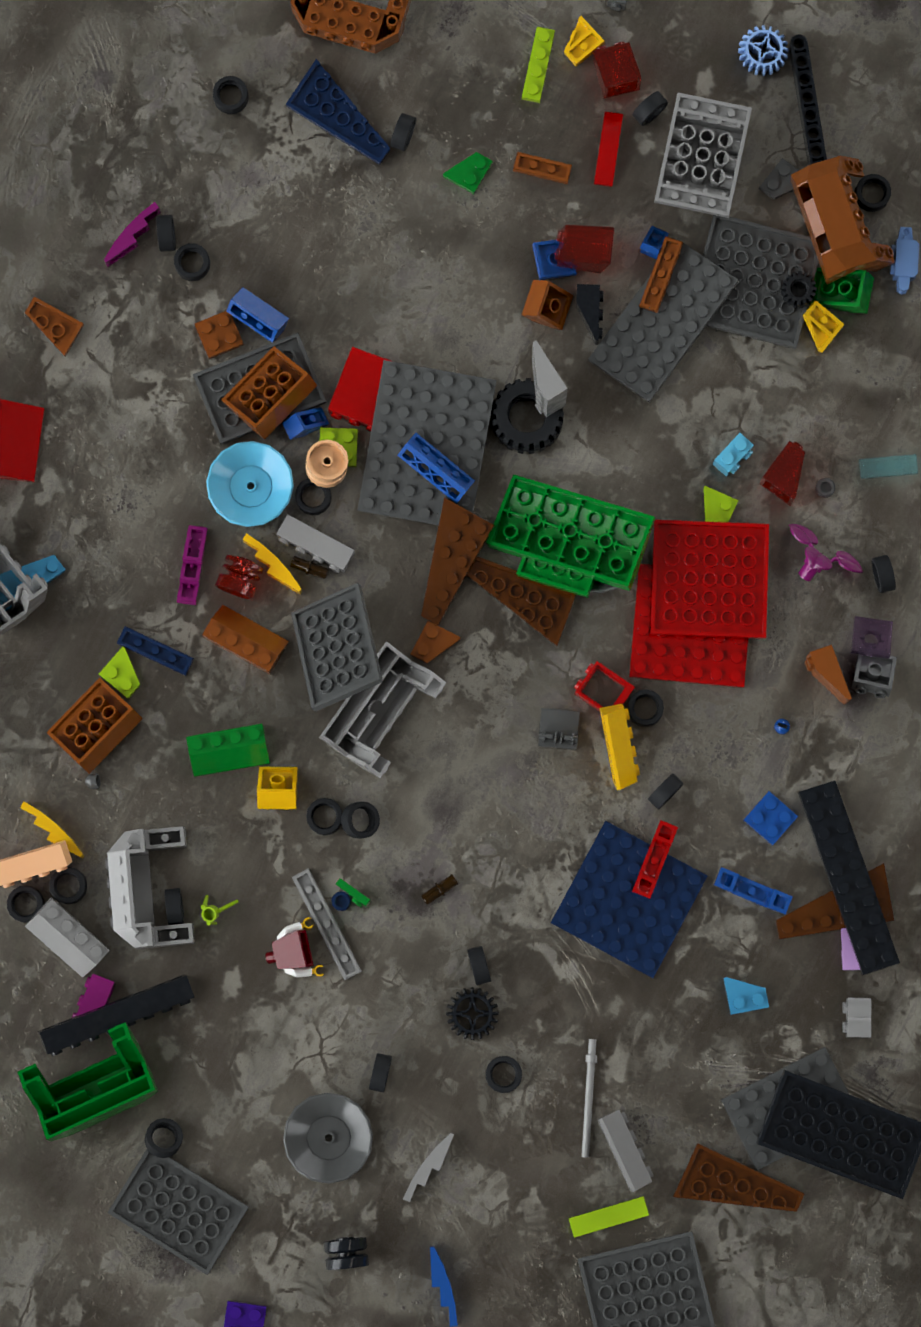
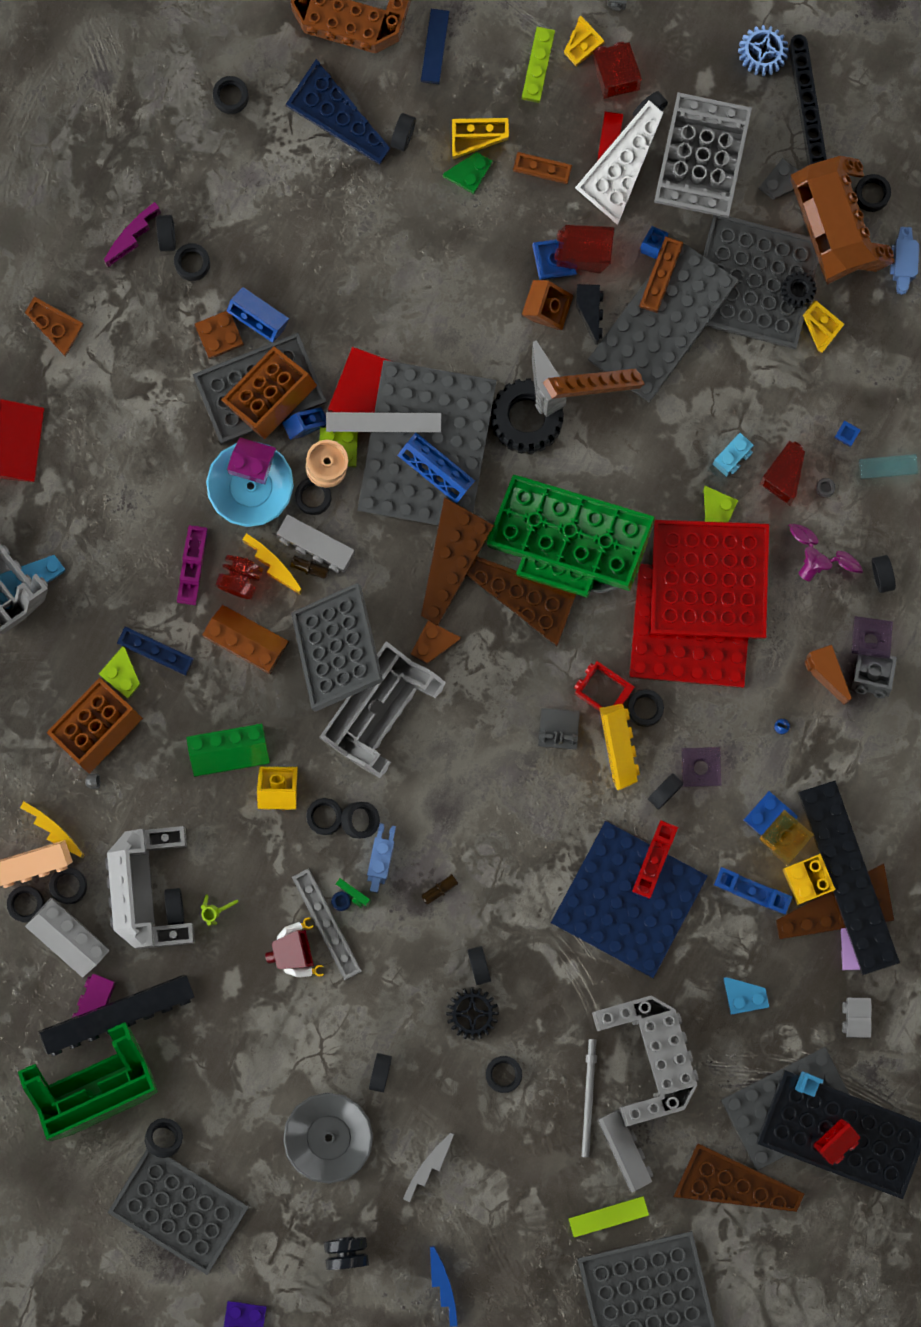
green slope [809,268,874,314] -> none
none -> magenta slope [227,437,276,484]
none -> light grey tile [326,412,441,432]
none -> medium blue hinge [367,823,396,893]
none -> dark blue tile [421,9,450,84]
none -> yellow wedge [452,118,509,159]
none -> dark orange plate [543,369,645,399]
none -> white wing [575,101,663,225]
none -> light grey wedge [592,996,699,1127]
none -> clear purple piece [681,747,722,787]
none -> clear yellow slope [759,810,814,866]
none -> yellow slope [783,854,835,905]
none -> dark azure panel [795,1071,824,1097]
none -> red slope [813,1119,860,1165]
none -> blue plate [834,420,860,447]

